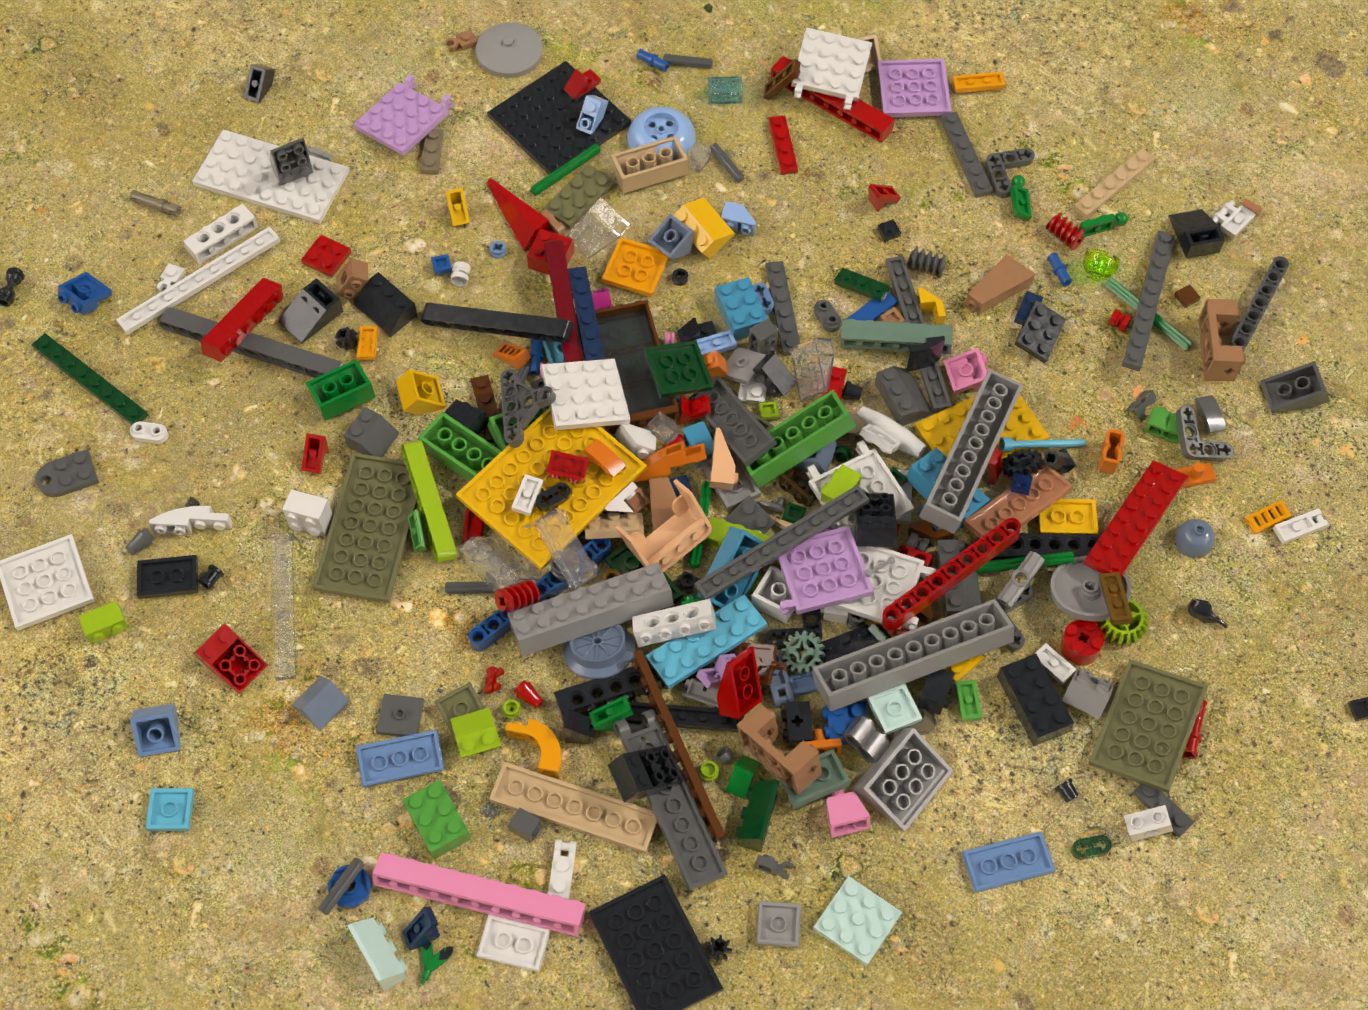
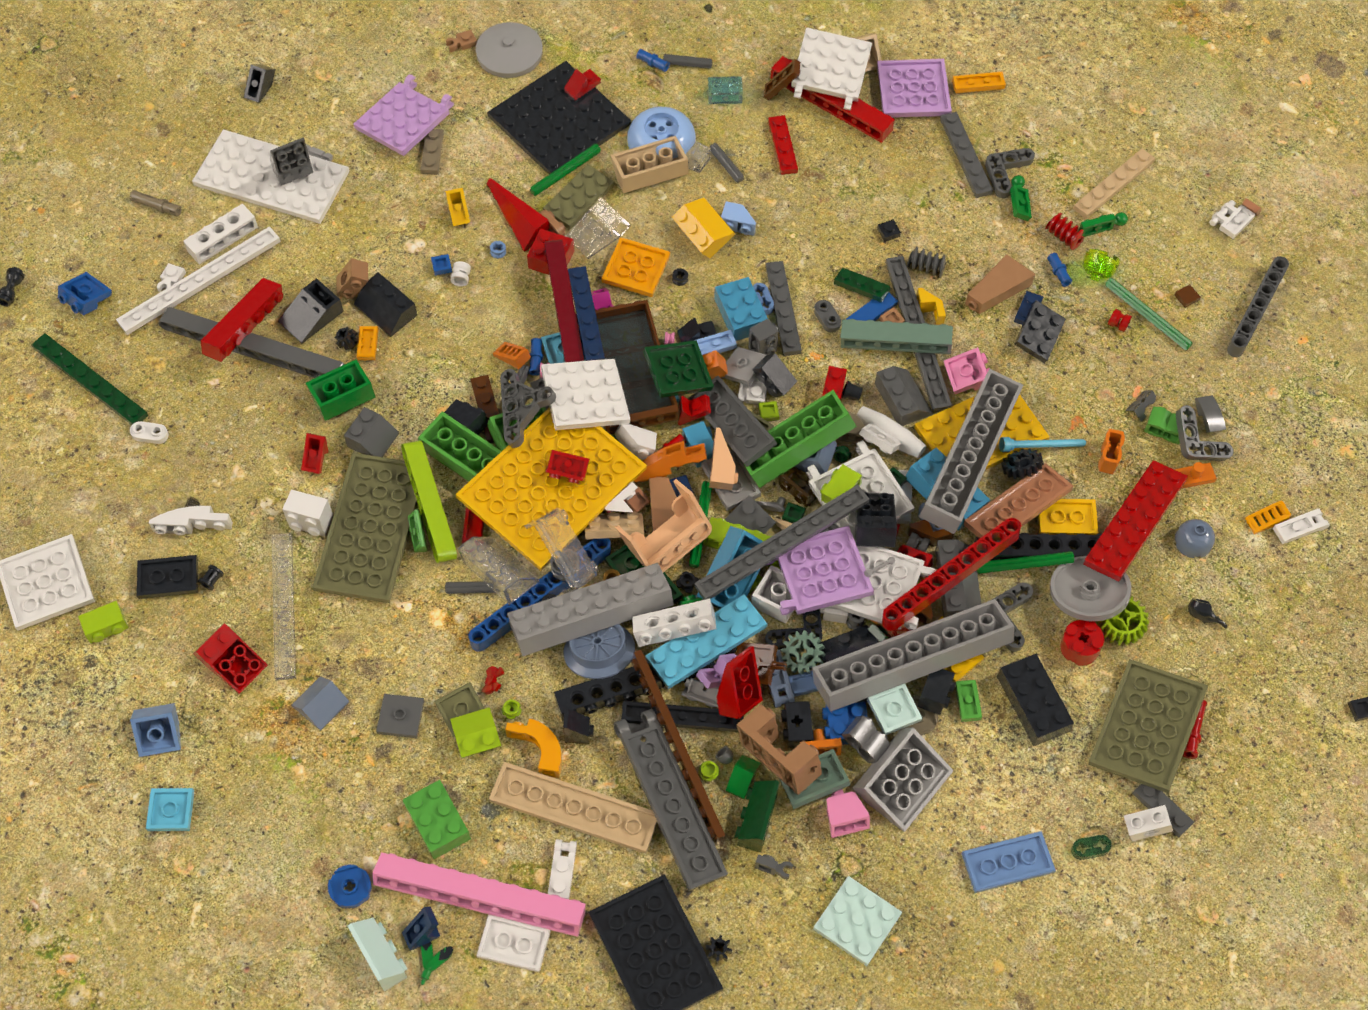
dark grey plate [36,449,99,497] -> none
dark grey cone [125,527,155,555] -> none
red plate [301,234,351,278] -> none
dark grey axle [318,857,364,915] -> none
medium blue tile [356,730,445,788] -> none
yellow slope [396,369,446,415] -> none
black beam [420,303,574,343] -> none
red piece [494,580,540,612] -> none
dark grey brick [508,807,543,843] -> none
white plate [511,474,543,516] -> none
red cone [514,680,544,709] -> none
black beam [536,483,570,512] -> none
light blue slope [576,95,608,134] -> none
orange slope [583,439,626,479] -> none
green slope [589,695,633,732] -> none
black slope [608,745,683,803] -> none
sand blue slope [647,214,695,260] -> none
clear brick [647,411,680,445] -> none
light grey plate [756,901,801,948] -> none
clear slope [790,338,834,402] -> none
red slope [868,184,901,212] -> none
black slope [905,336,945,372] -> none
red tile [988,448,1002,485] -> none
light grey piece [997,551,1045,609] -> none
clear blue plate [1010,472,1033,496] -> none
white plate [1035,643,1076,685] -> none
black piece [1043,449,1076,474] -> none
black piece [1054,778,1079,803] -> none
light grey slope [1062,668,1114,719] -> none
pearl gold plate [1099,572,1133,625] -> none
dark grey plate [1122,231,1175,372] -> none
black slope [1168,209,1225,259] -> none
medium nougat plate [1198,299,1246,381] -> none
dark grey slope [1261,361,1330,413] -> none

